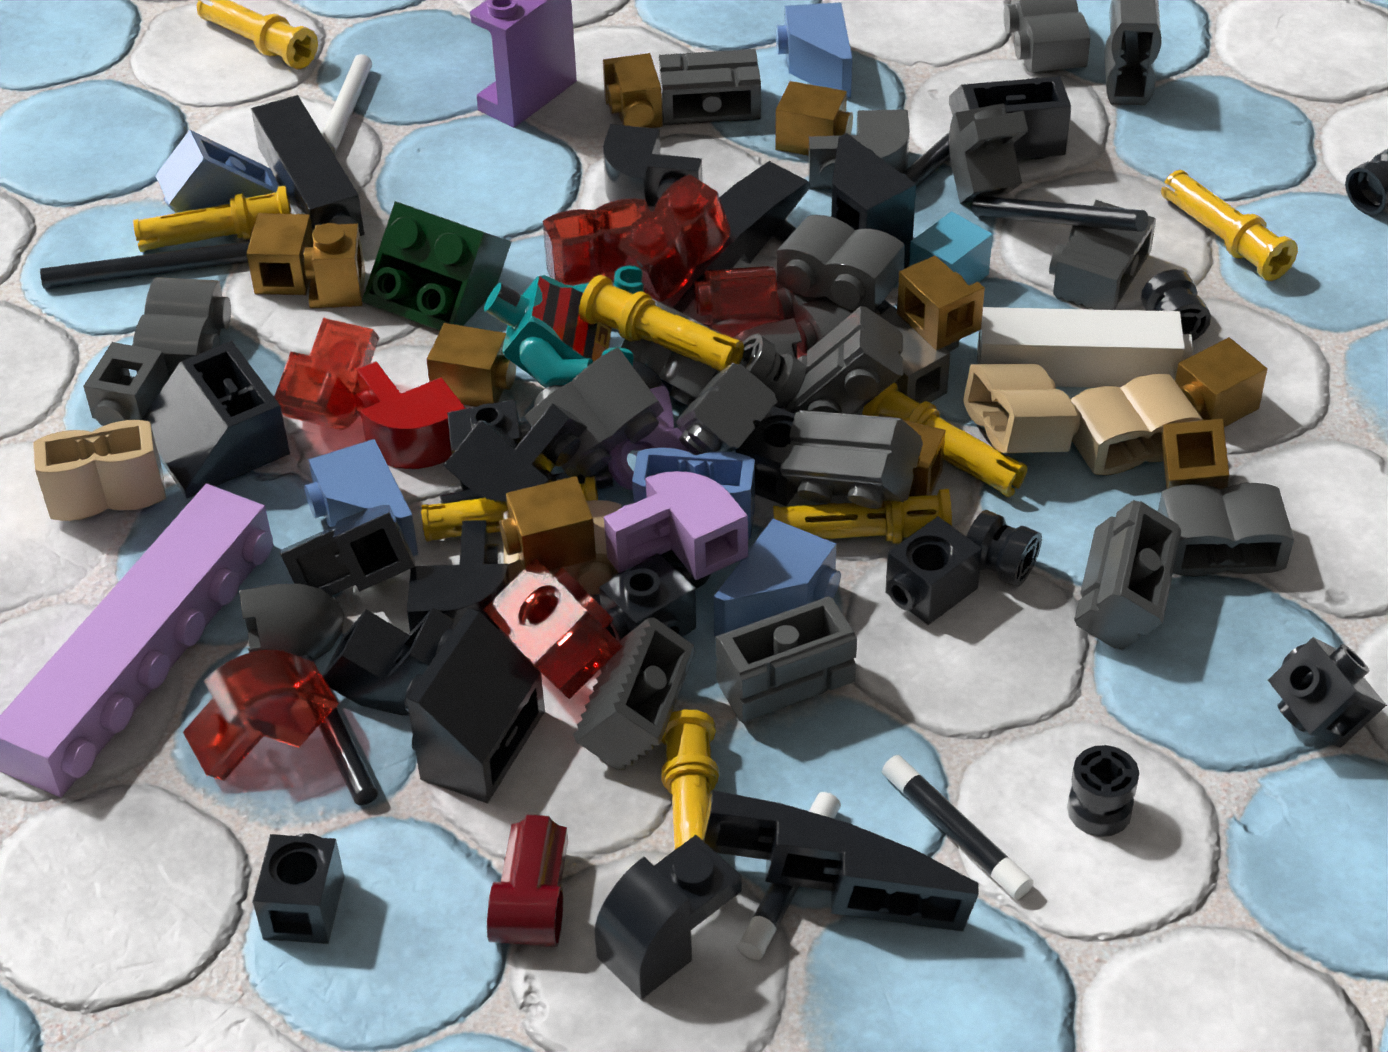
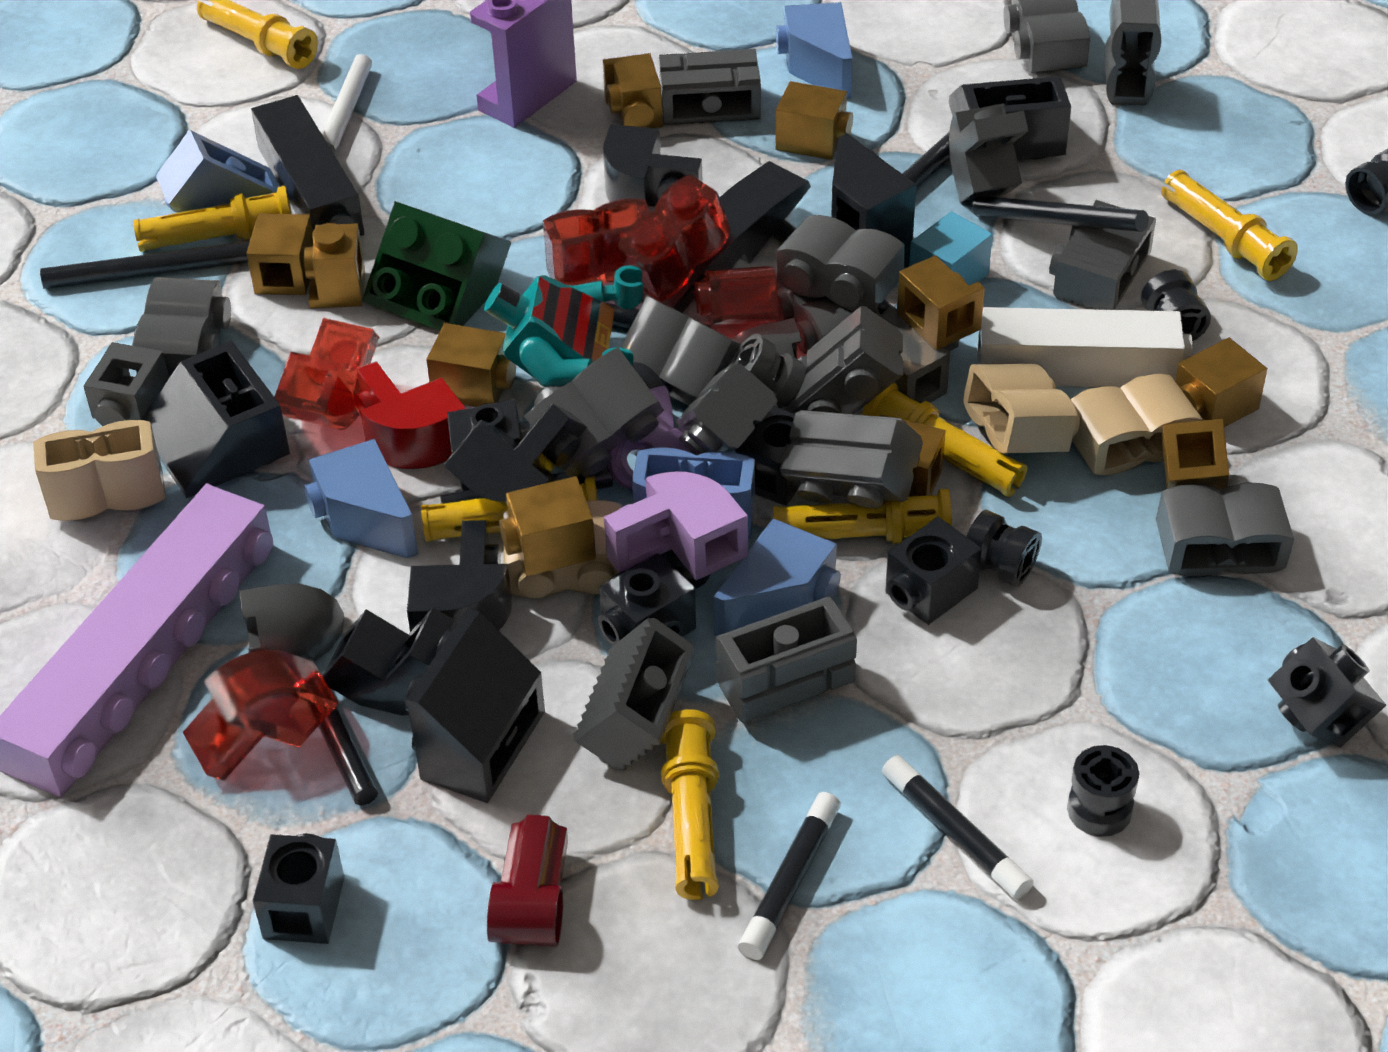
black brick [280,505,415,596] -> none
clear red brick [483,558,623,700] -> none
yellow pin [579,275,744,372] -> none
black brick [595,835,742,1000] -> none
black slope [702,790,979,932] -> none
dark grey brick [808,109,910,189] -> none
dark grey brick [1074,500,1181,650] -> none

